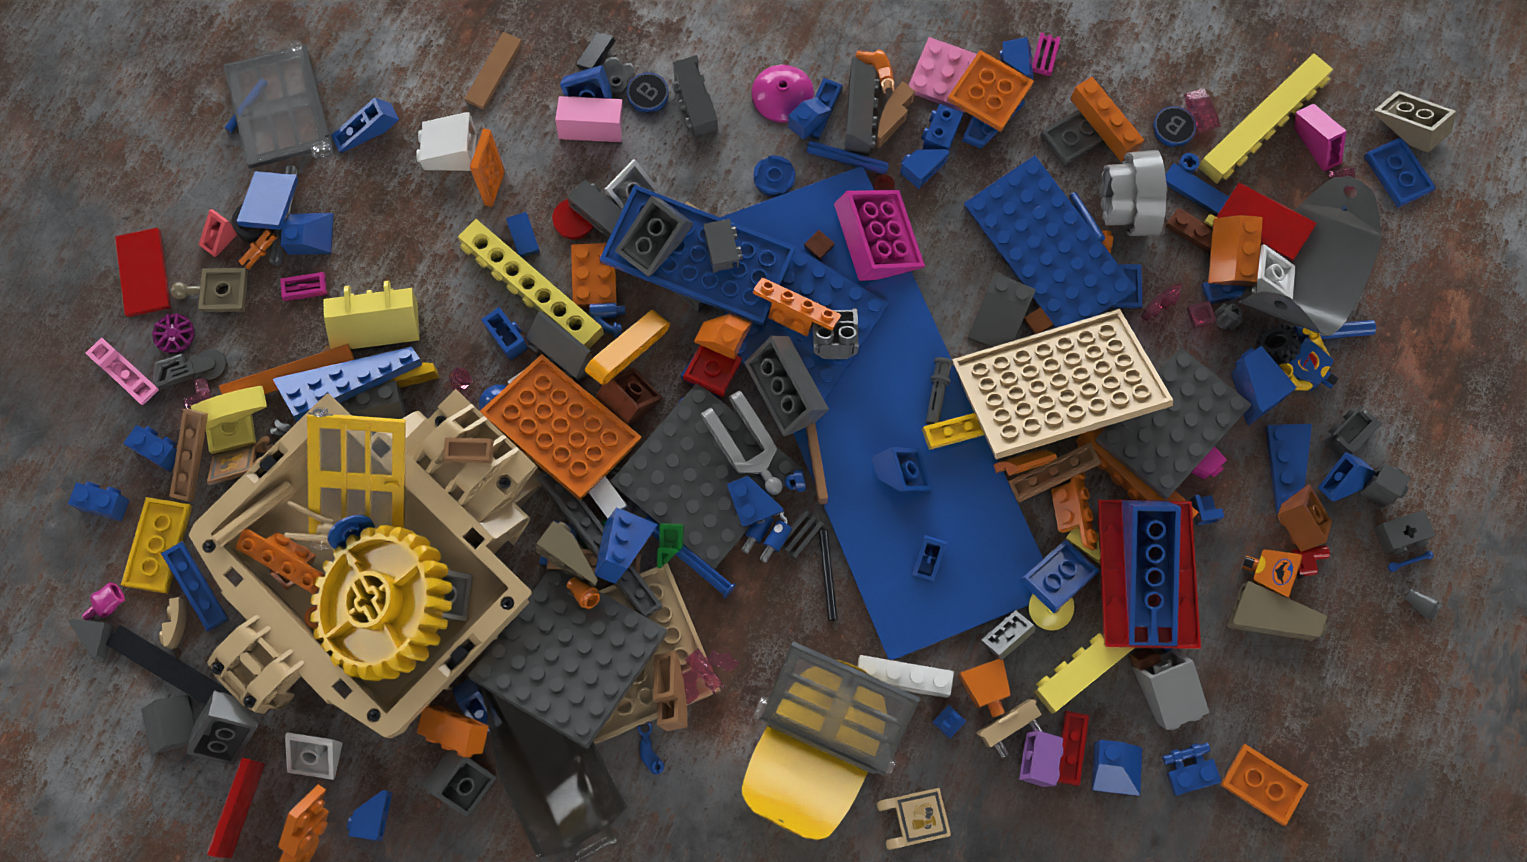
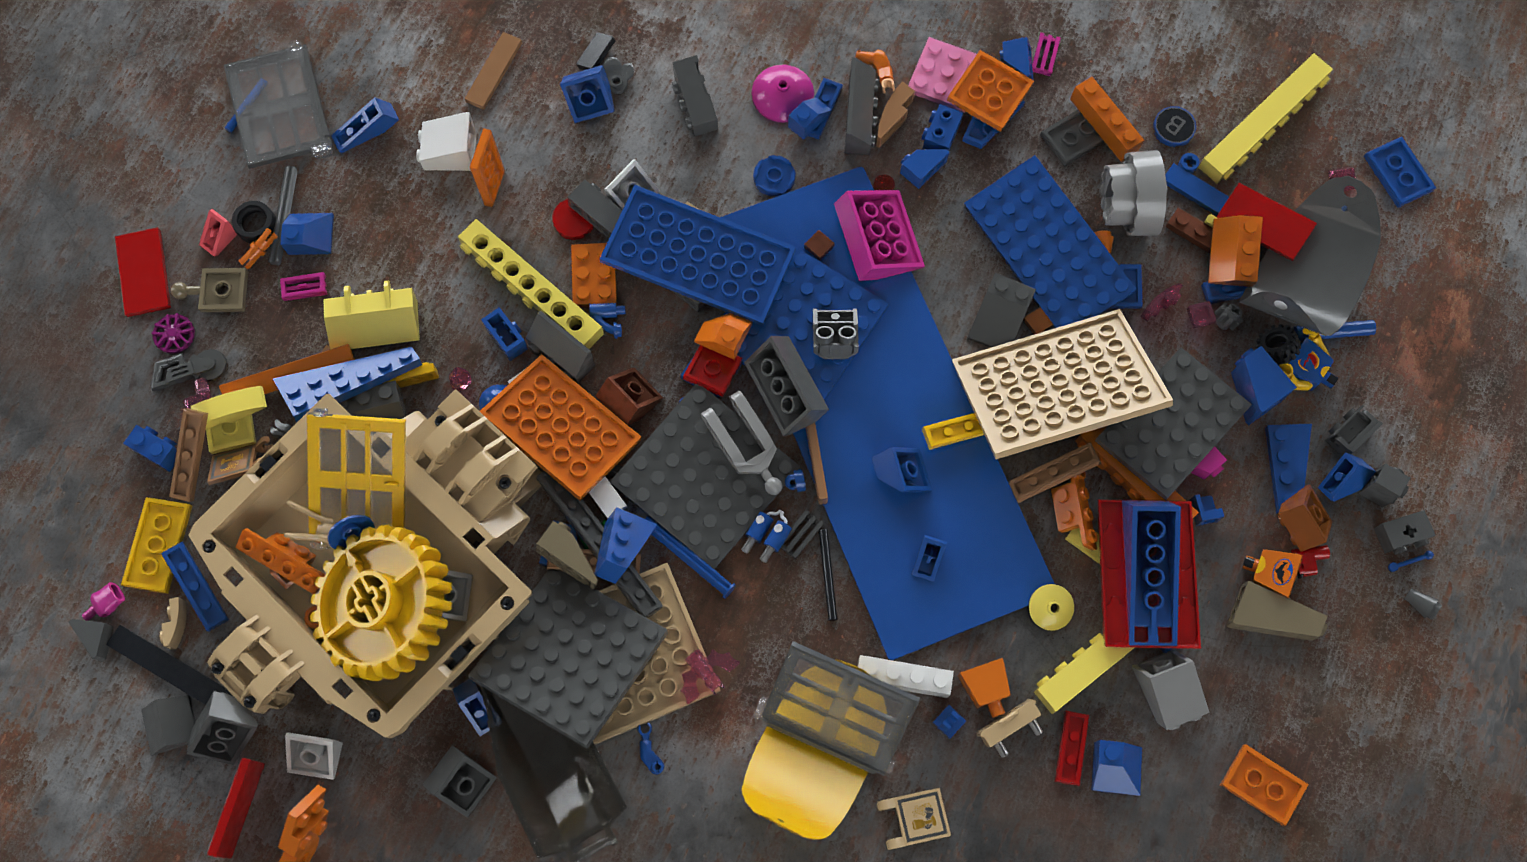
blue brick [68,481,130,521] -> none
bright pink slope [86,337,159,406] -> none
tan axle [212,481,294,547] -> none
tile [236,171,298,230] -> none
blue slope [347,790,393,841] -> none
orange brick [417,705,489,758] -> none
medium nougat tile [443,437,494,464] -> none
blue tile [506,212,540,258] -> none
bright pink slope [555,96,623,142] -> none
orange cone [567,577,600,609] -> none
light orange beam [585,310,670,386] -> none
dark grey slope [615,196,694,277] -> none
black tile [627,73,669,113] -> none
medium nougat slope [653,651,687,731] -> none
green slope [657,523,684,568] -> none
dark grey hinge [704,219,742,273] -> none
blue wing [727,476,785,527] -> none
orange bracket [753,278,841,336] -> none
blue axle [807,141,889,175] -> none
dark grey pin [925,357,954,425] -> none
bracket [982,610,1036,660] -> none
orange slope [993,450,1057,476] -> none
medium lavender brick [1019,731,1063,787] -> none
blue tile [1020,540,1099,613] -> none
blue bar [1069,192,1105,242] -> none
copper tile [1129,648,1162,670] -> none
blue plate [1162,743,1222,796] -> none
clear pink slope [1184,88,1221,133] -> none
white slope [1257,244,1295,299] -> none
dark pink slope [1294,104,1346,171] -> none
dark tan slope [1374,91,1456,152] -> none

